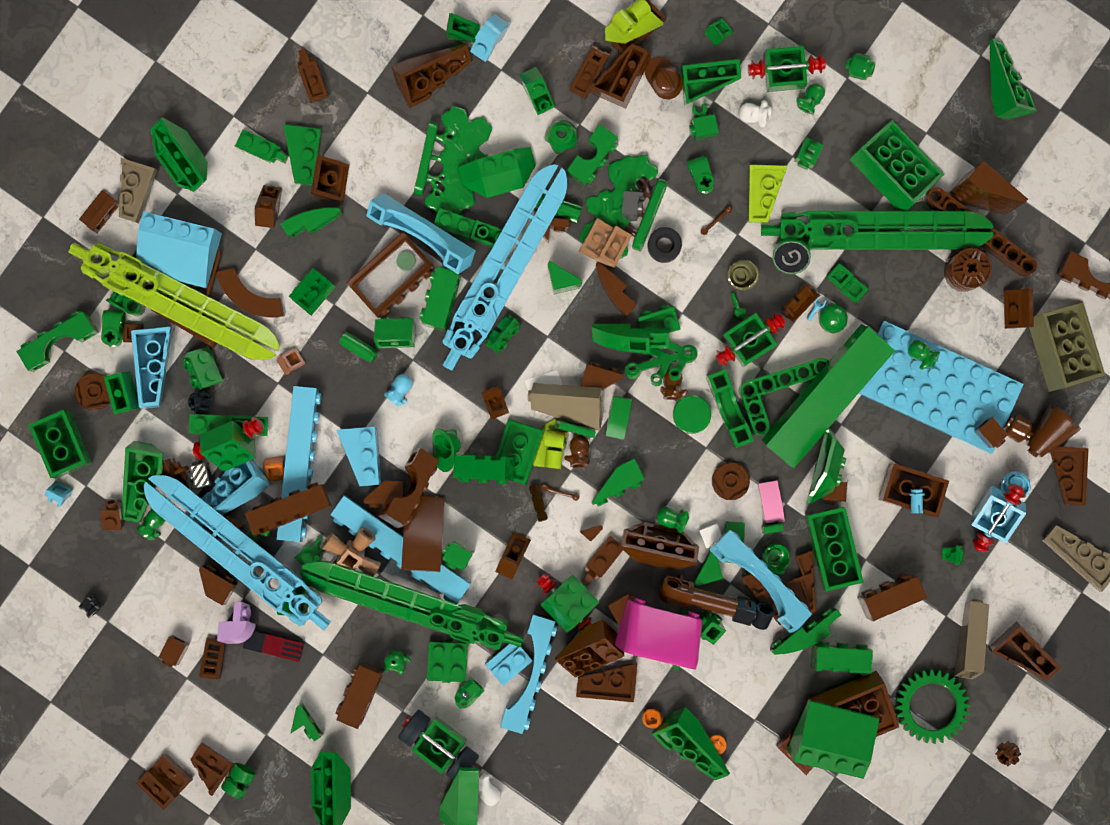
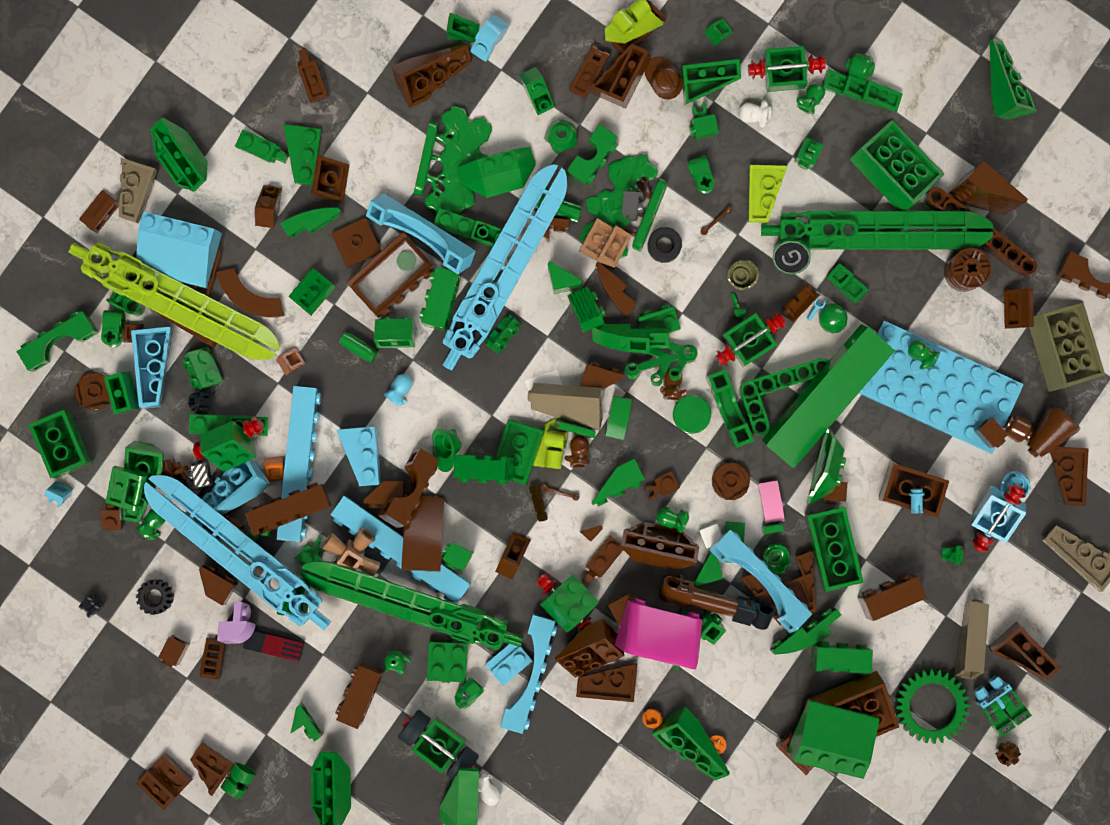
reddish brown bracket [481,386,509,419] -> none
none -> green plate [105,465,148,512]
none -> black tyre [136,579,174,615]
none -> reddish brown plate [331,217,381,268]
none -> green brick [567,287,606,333]
none -> reddish brown plate [644,471,680,500]
none -> green slope [822,69,903,112]
none -> hips [973,675,1032,737]

